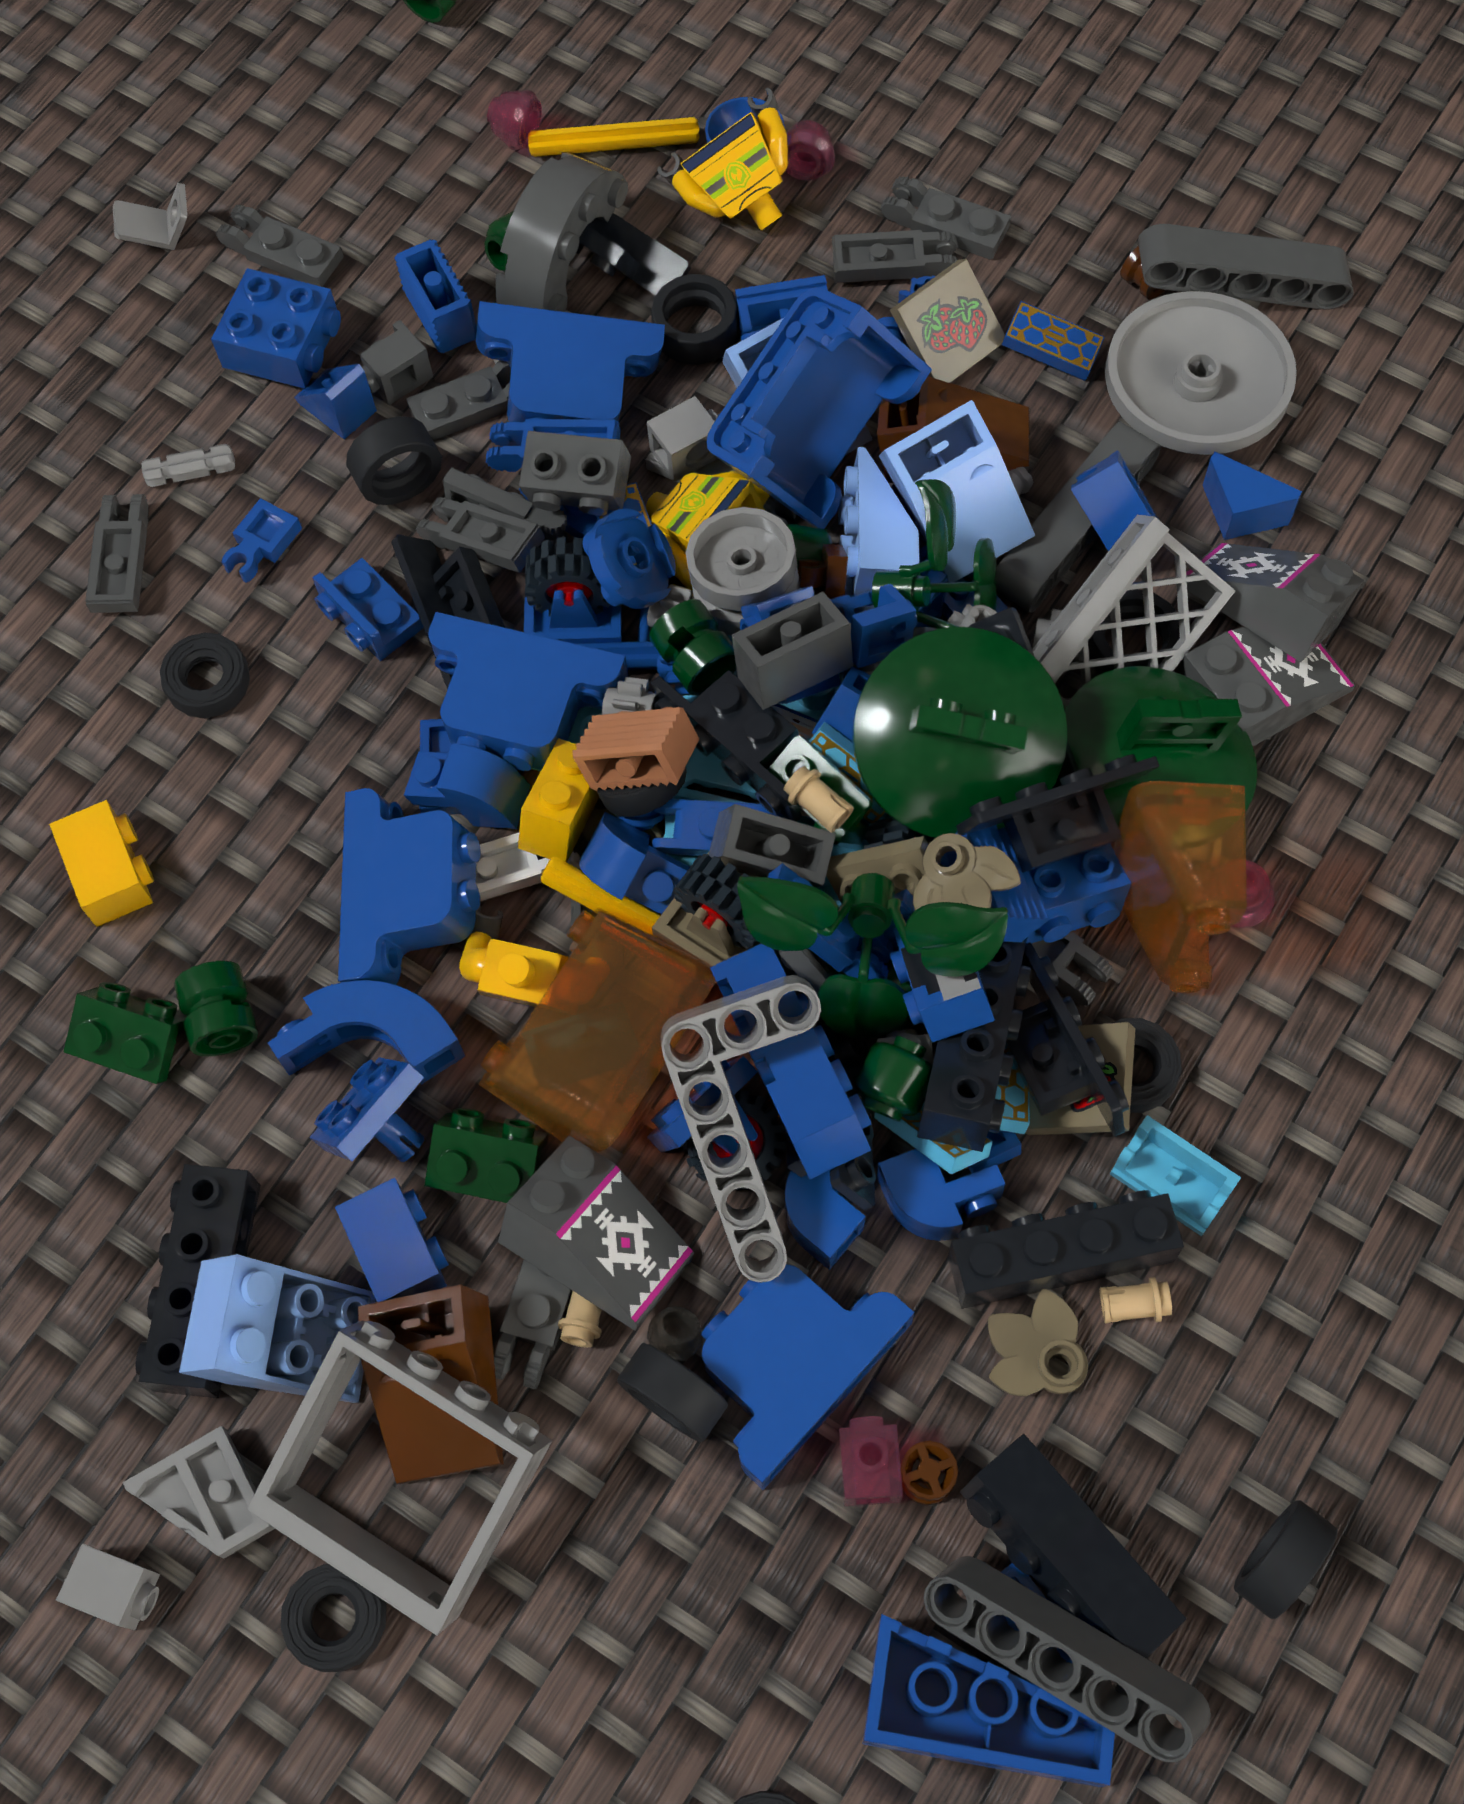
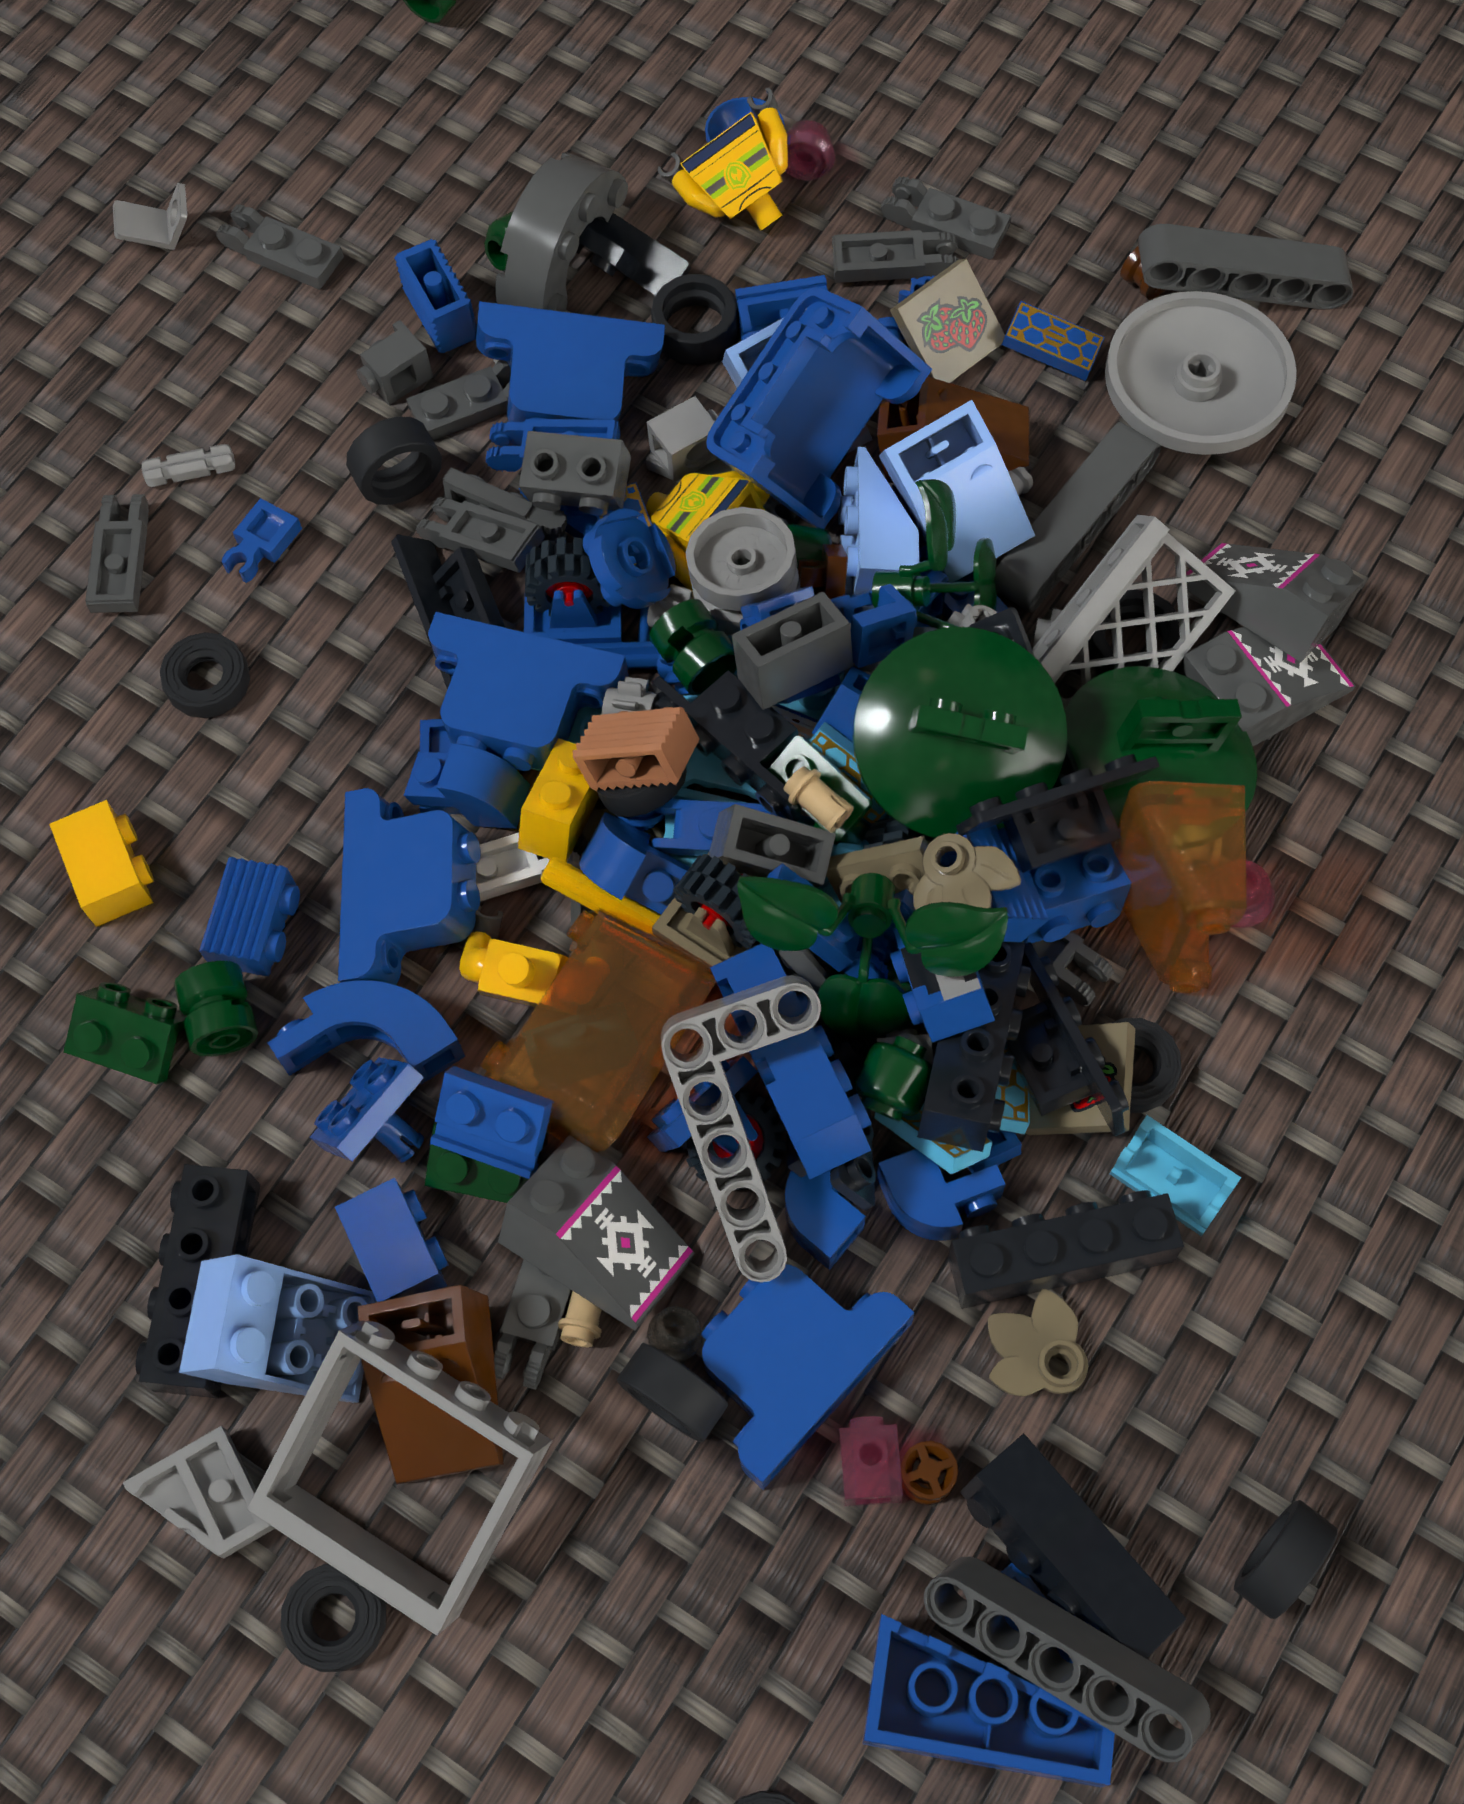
light grey brick [56,1544,160,1630] -> none
blue brick [211,268,341,389] -> none
blue slope [294,364,377,439] -> none
blue bracket [312,558,424,661] -> none
clear pink cone [487,90,542,151] -> none
yellow axle [528,117,700,157] -> none
blue hinge [1071,451,1163,551] -> none
tan pin [1100,1277,1172,1324] -> none
blue slope [1202,452,1302,540] -> none
none -> blue brick [199,857,300,976]
none -> blue plate [430,1066,553,1179]

